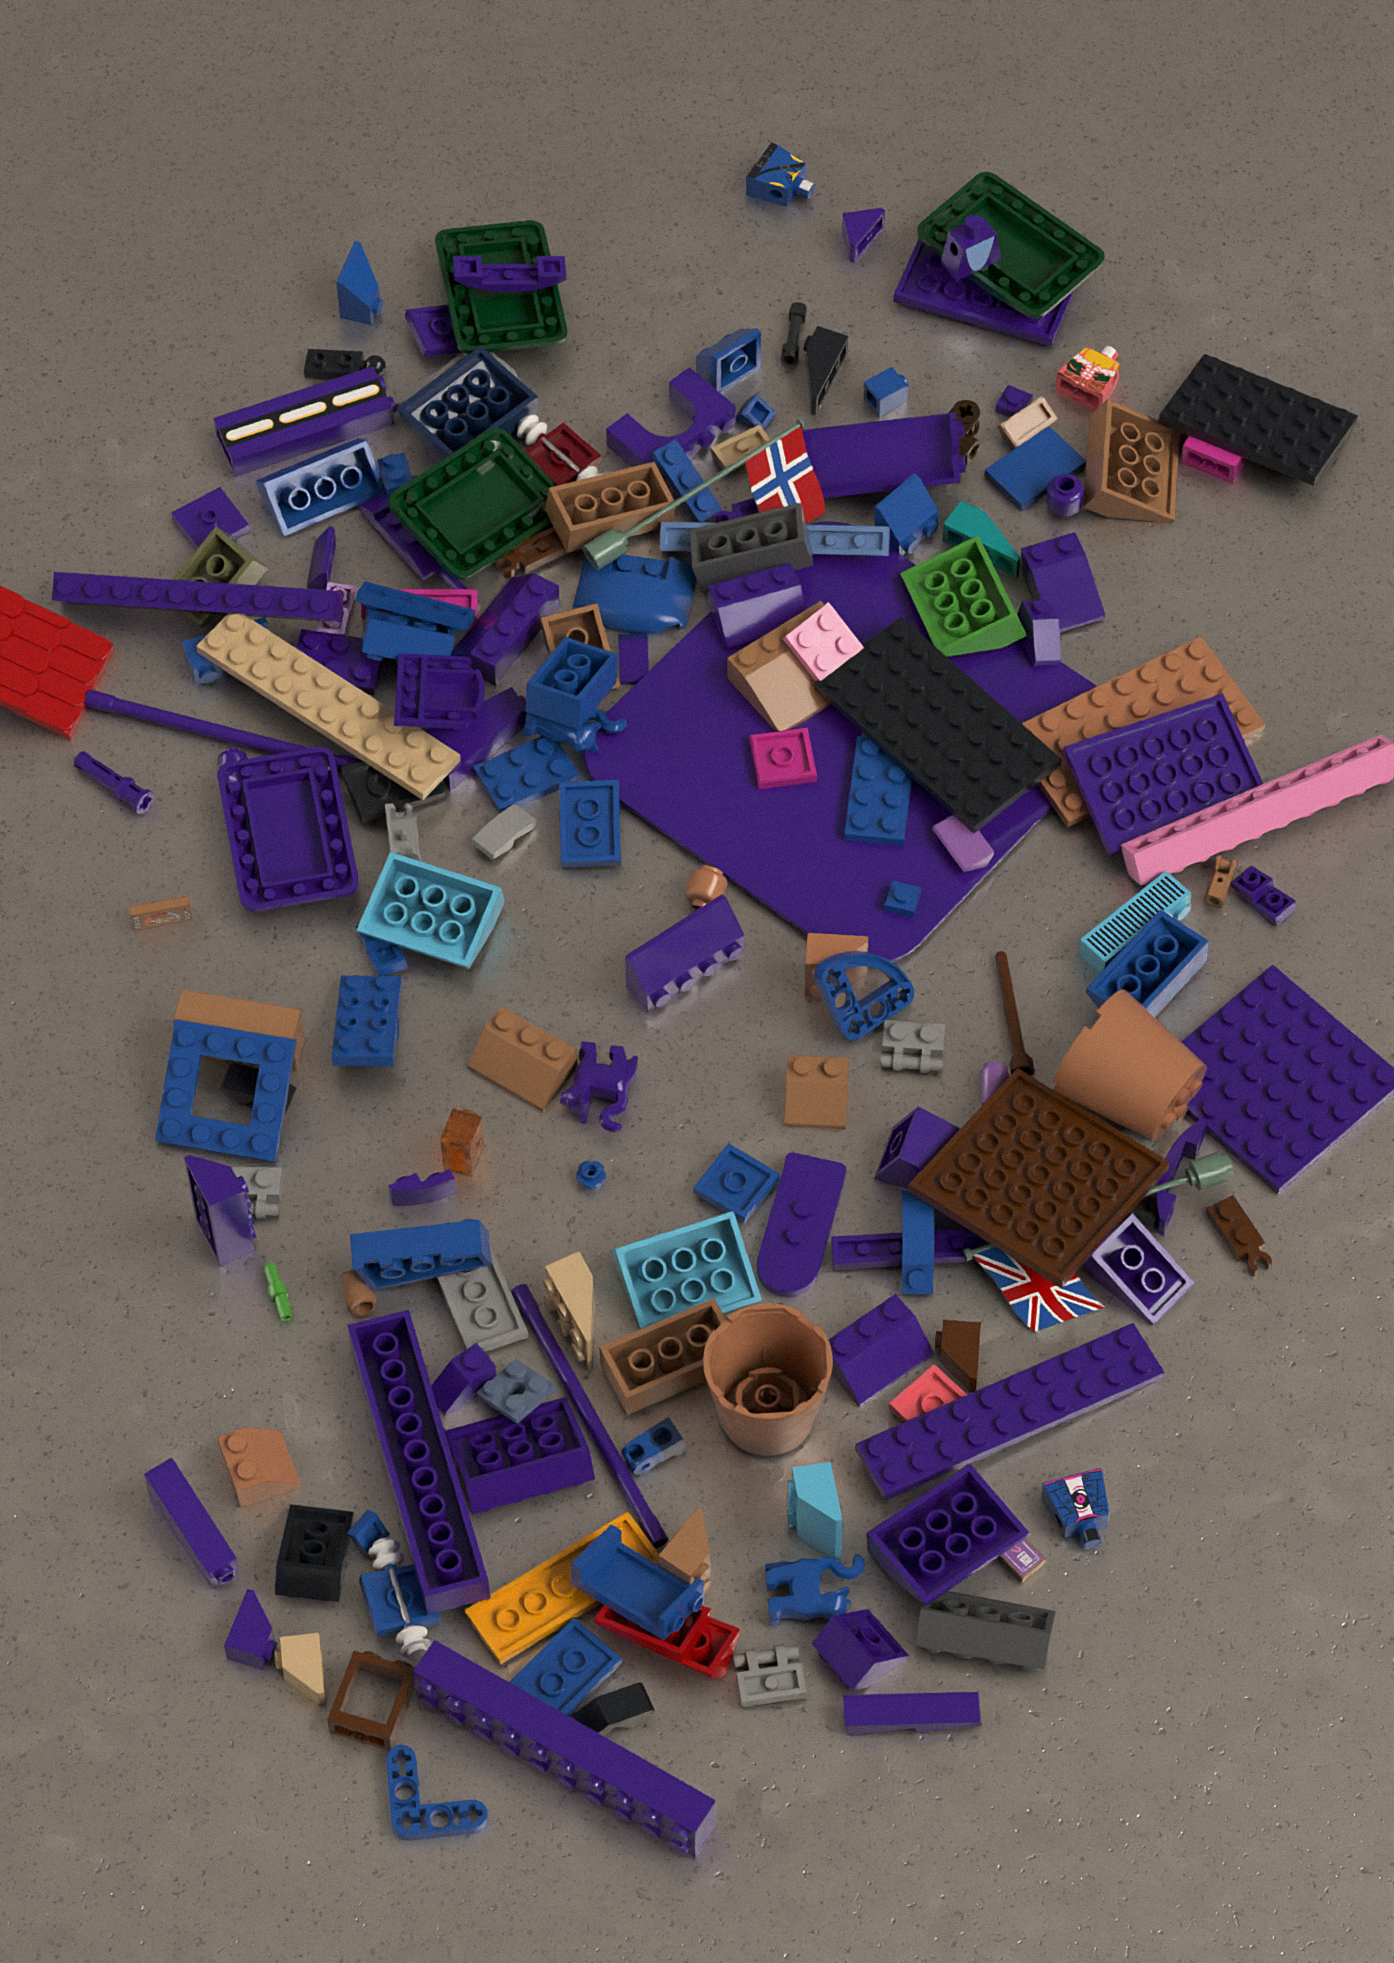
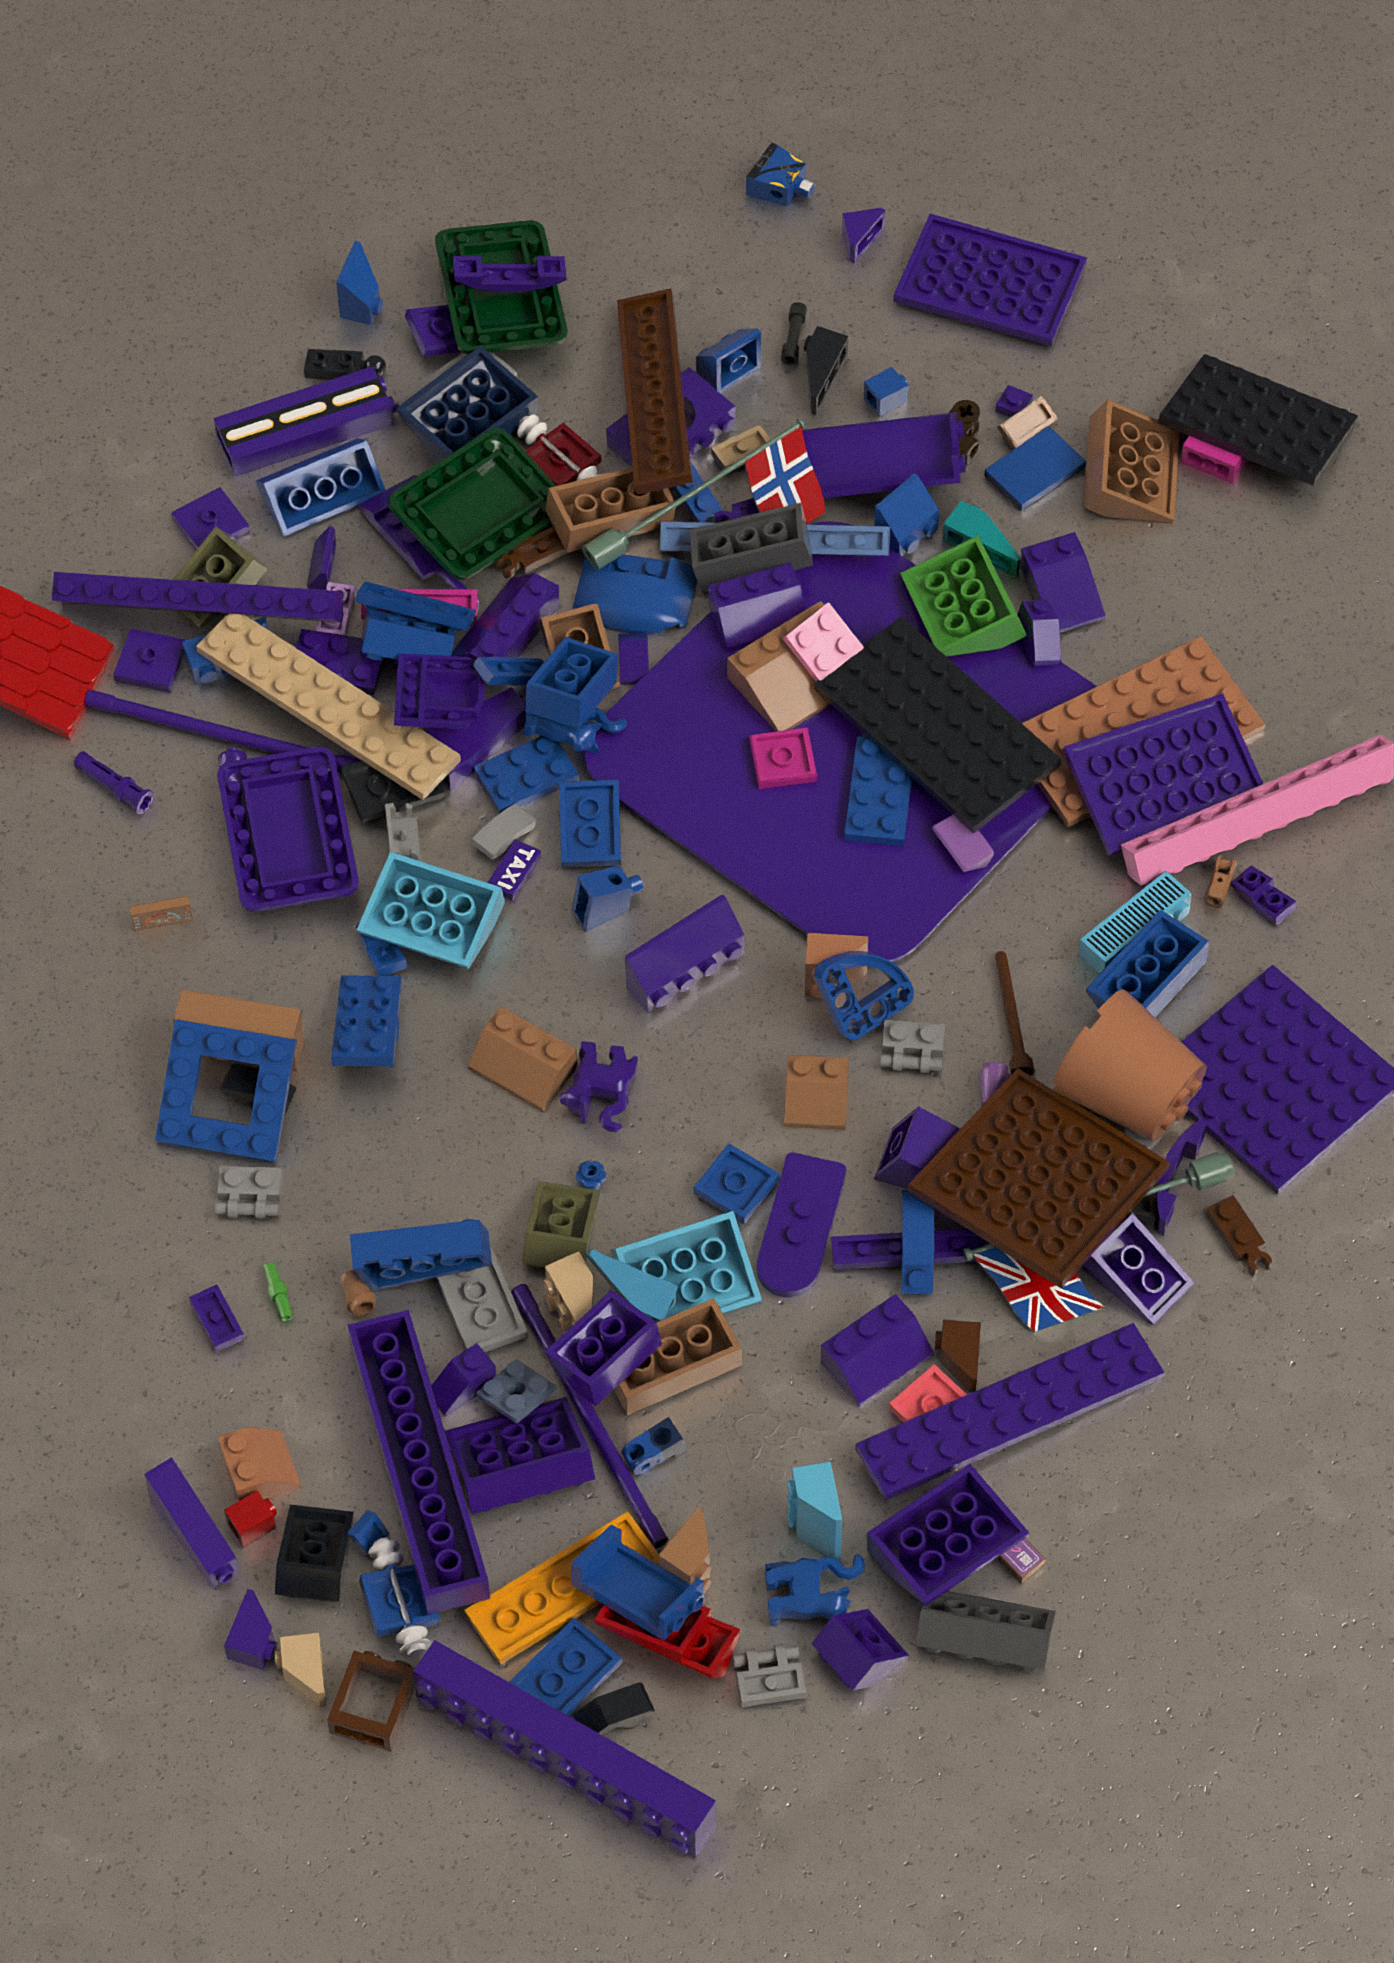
dark purple slope [184,1155,257,1267] -> none
blue plate [377,453,413,498] -> none
blue beam [386,1745,488,1841] -> none
dark purple slope [388,1169,456,1206] -> none
clear orange brick [440,1108,485,1177] -> none
nougat head [685,865,728,910] -> none
nougat cone [703,1303,833,1456] -> none
blue slope [736,394,776,429] -> none
dark purple slope [843,1692,982,1736] -> none
blue plate [884,881,922,918] -> none
dark green wedge [917,172,1105,318] -> none
dark purple torso [941,215,1001,281] -> none
blue torso [1041,1468,1109,1549] -> none
dark purple head [1046,474,1084,517] -> none
torso [1055,346,1120,411] -> none
none -> dark purple plate [113,629,186,692]
none -> dark purple plate [189,1284,245,1352]
none -> red brick [224,1491,277,1548]
none -> blue plate [473,657,544,686]
none -> dark purple tile [487,839,542,901]
none -> olive slope [522,1181,600,1268]
none -> dark purple slope [545,1290,662,1406]
none -> blue torso [571,866,644,932]
none -> dark azure slope [585,1249,678,1321]
none -> reddish brown plate [617,288,693,495]

